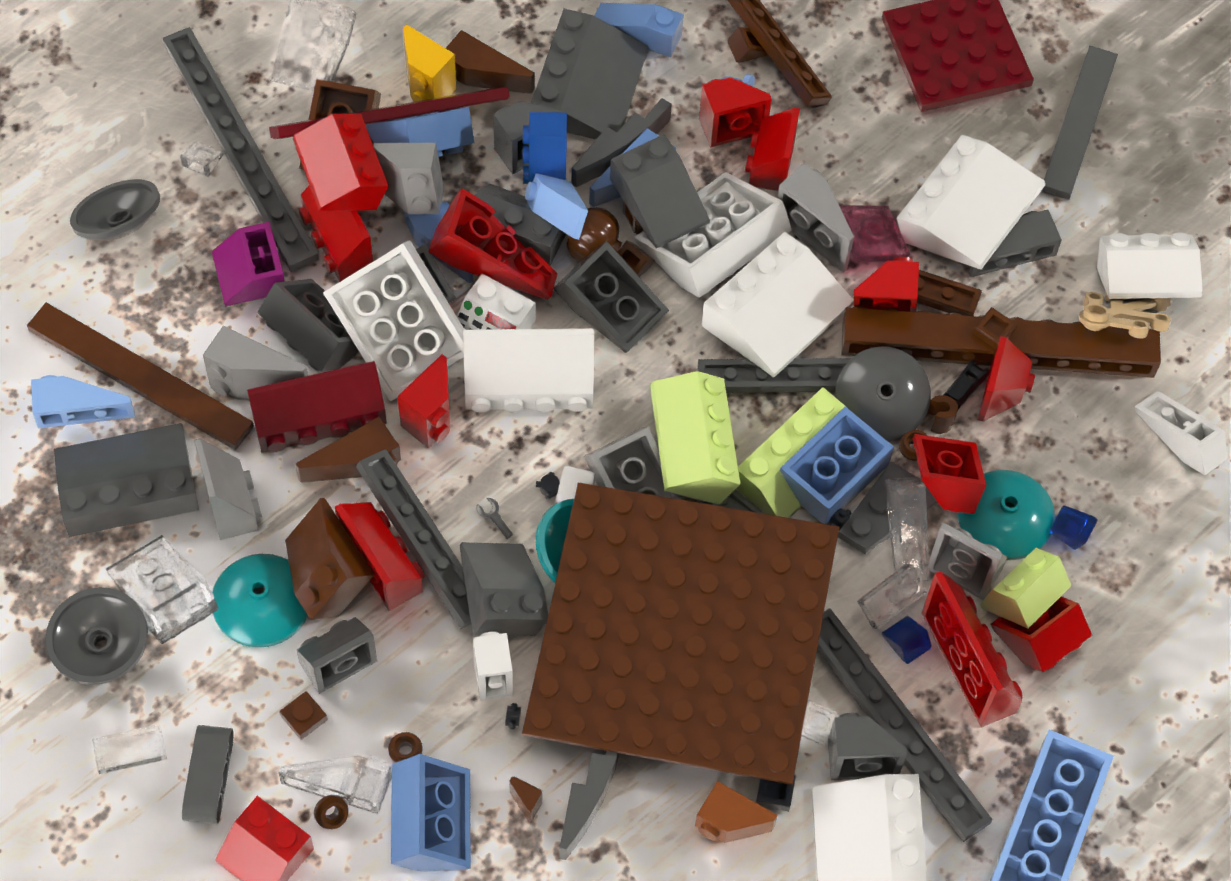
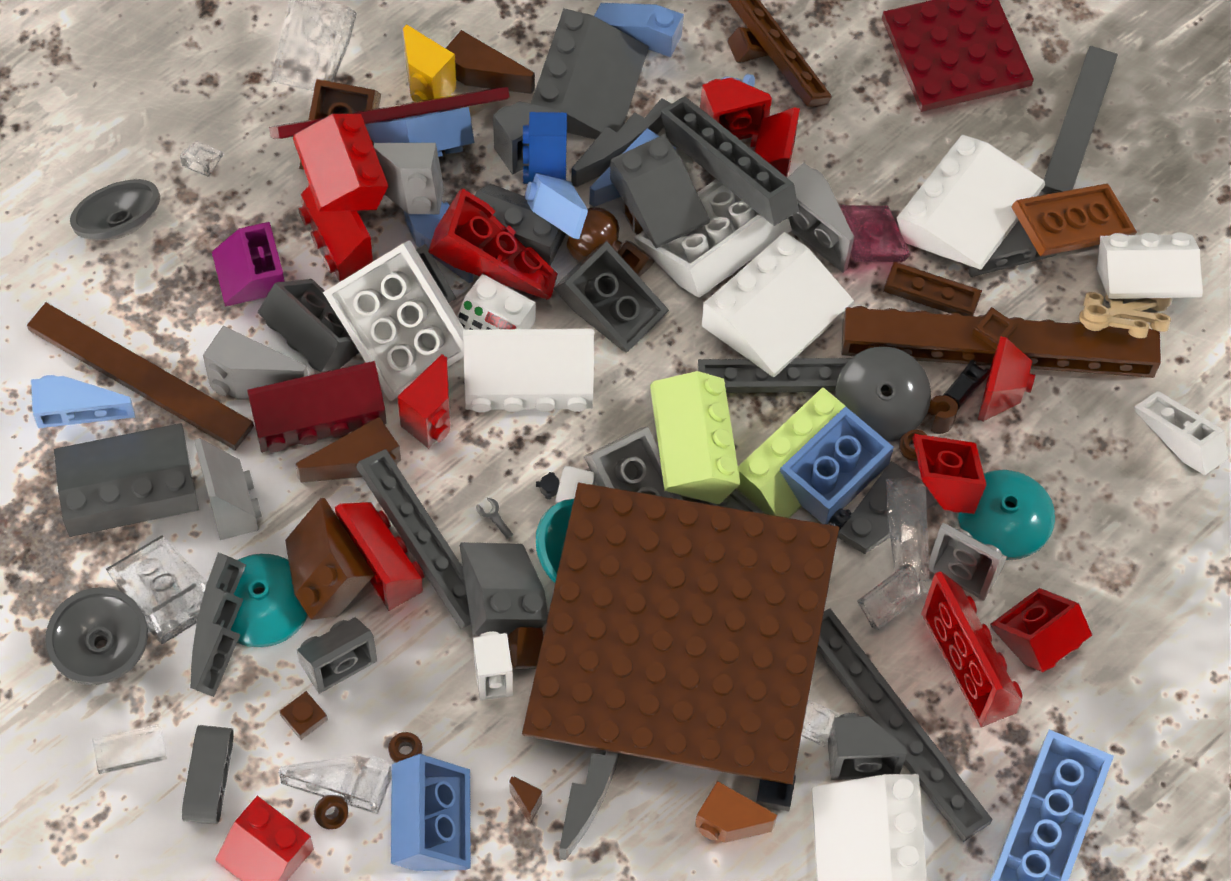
dark grey plate [163,27,319,272] -> none
black piece [505,703,521,729] -> none
red slope [854,257,919,312] -> none
clear blue slope [882,615,932,664] -> none
yellowish green slope [980,548,1072,628] -> none
clear blue slope [1049,505,1098,550] -> none
none -> dark grey slope [190,552,246,697]
none -> reddish brown slope [507,627,543,669]
none -> dark grey brick [661,96,799,226]
none -> dark orange tile [1011,183,1137,257]

